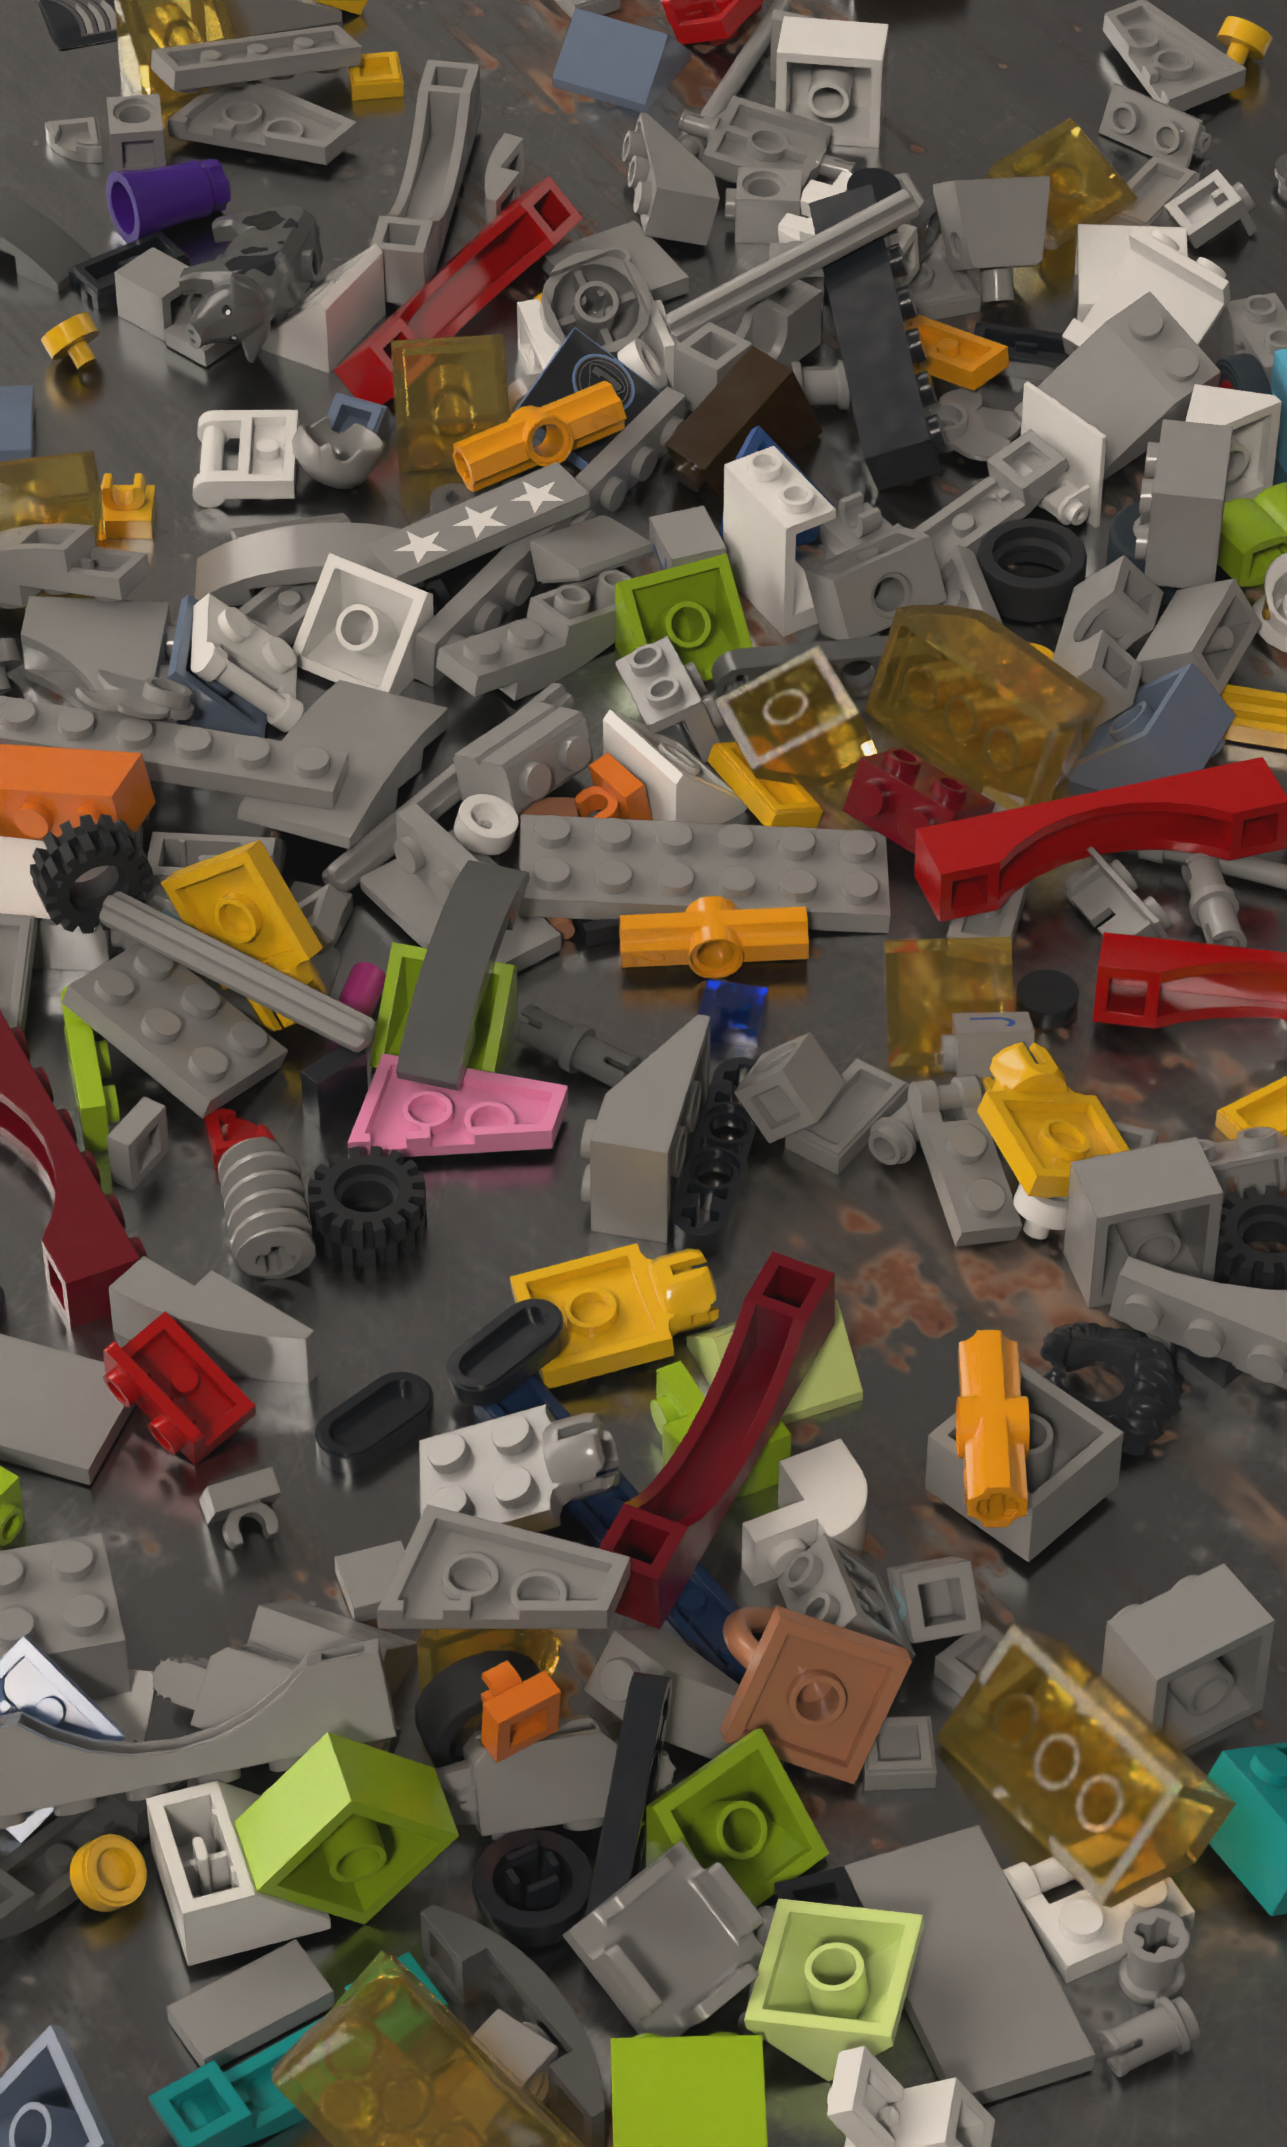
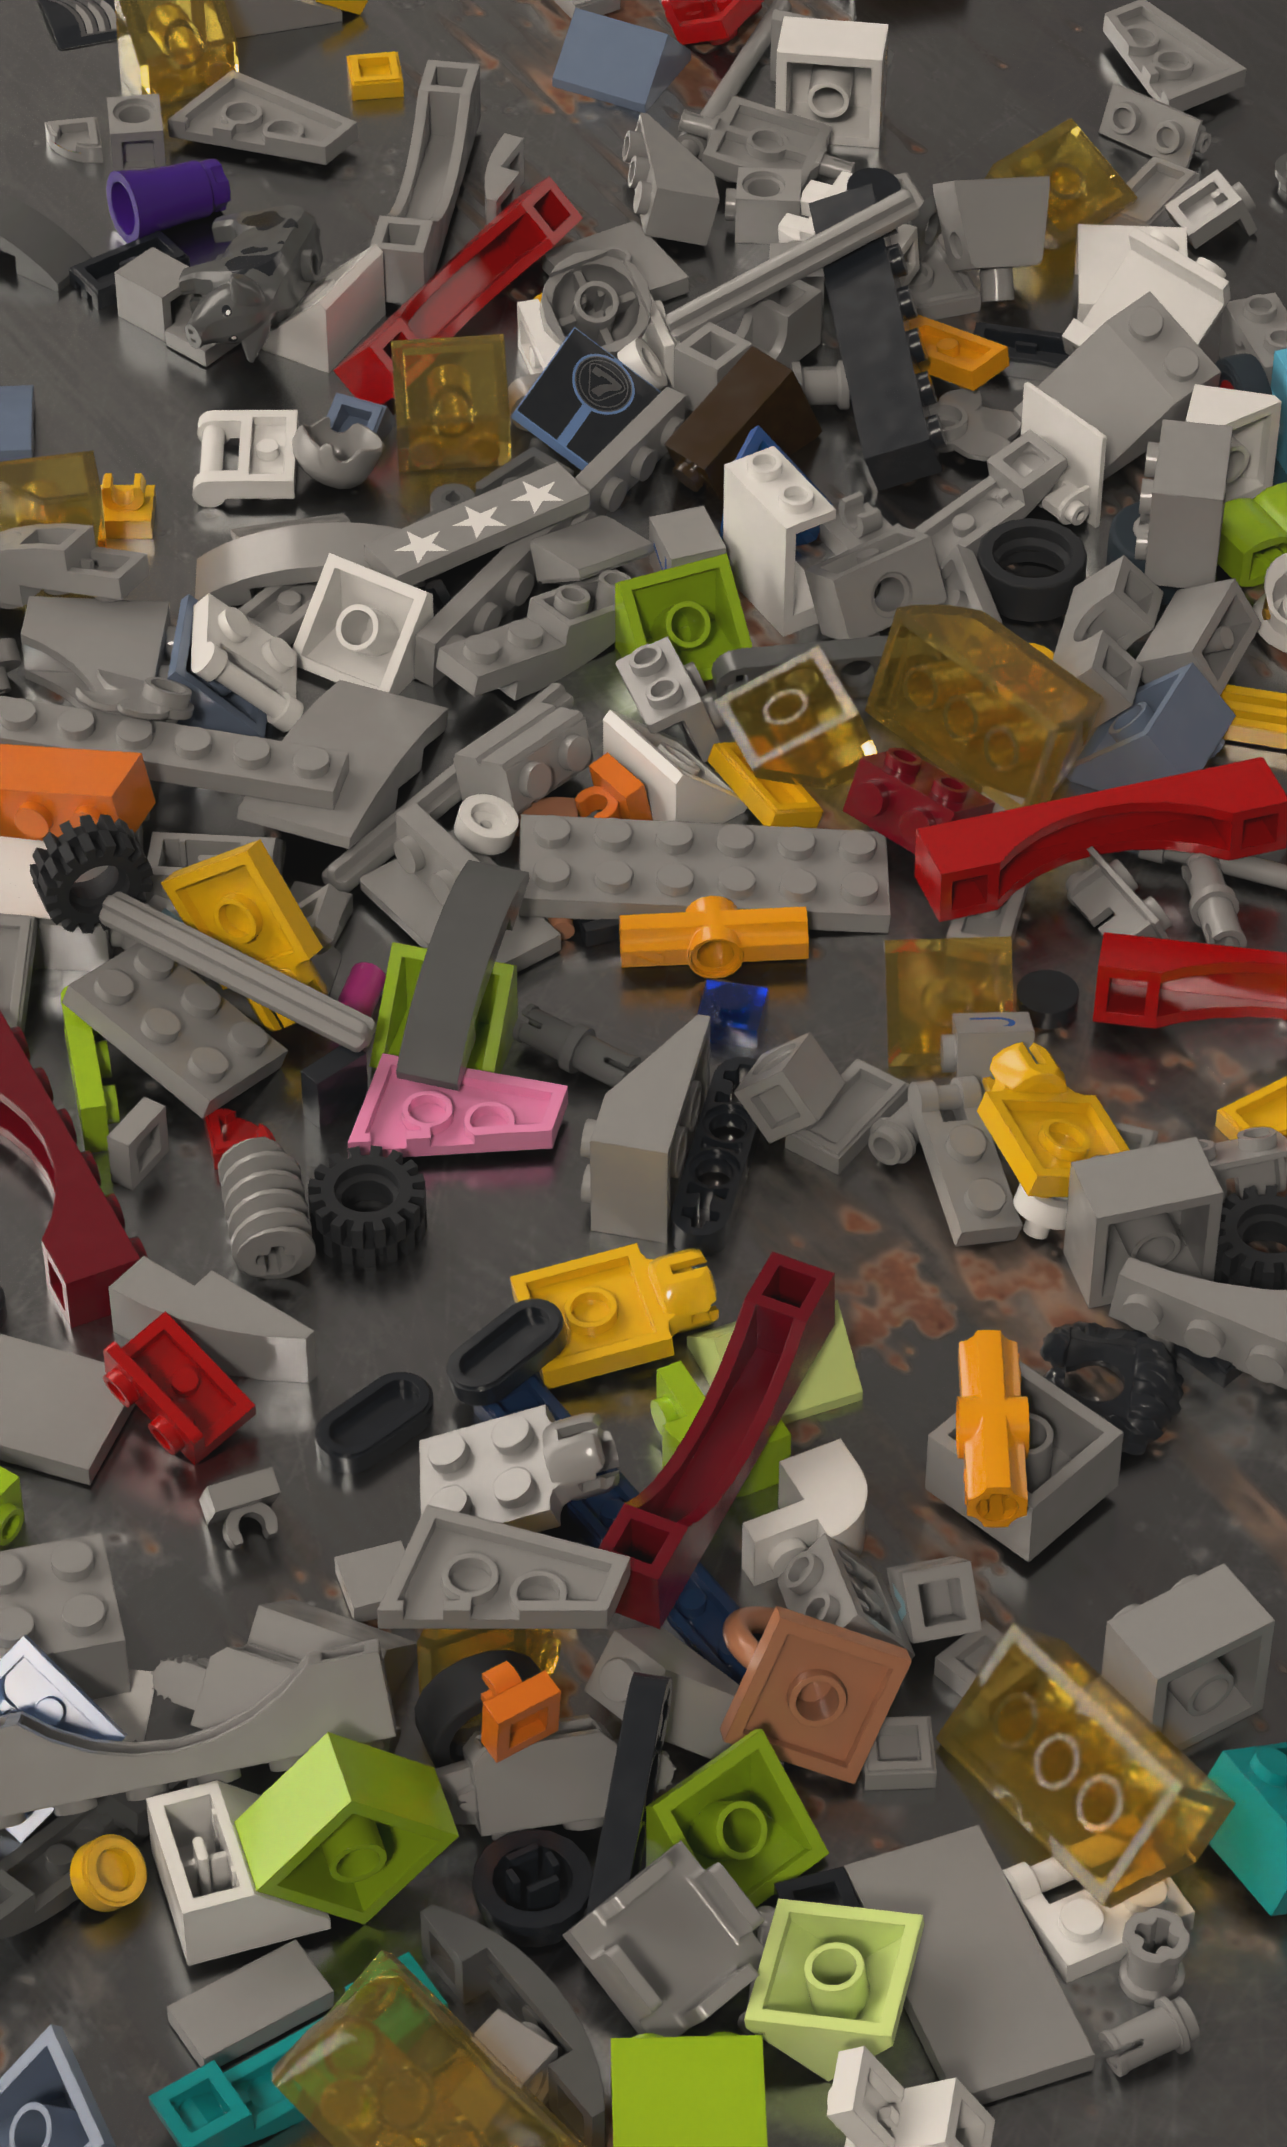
yellow tile [41,312,100,370] -> none
light grey plate [151,25,362,93] -> none
light orange piece [452,381,627,492] -> none
yellow tile [1217,16,1273,66] -> none

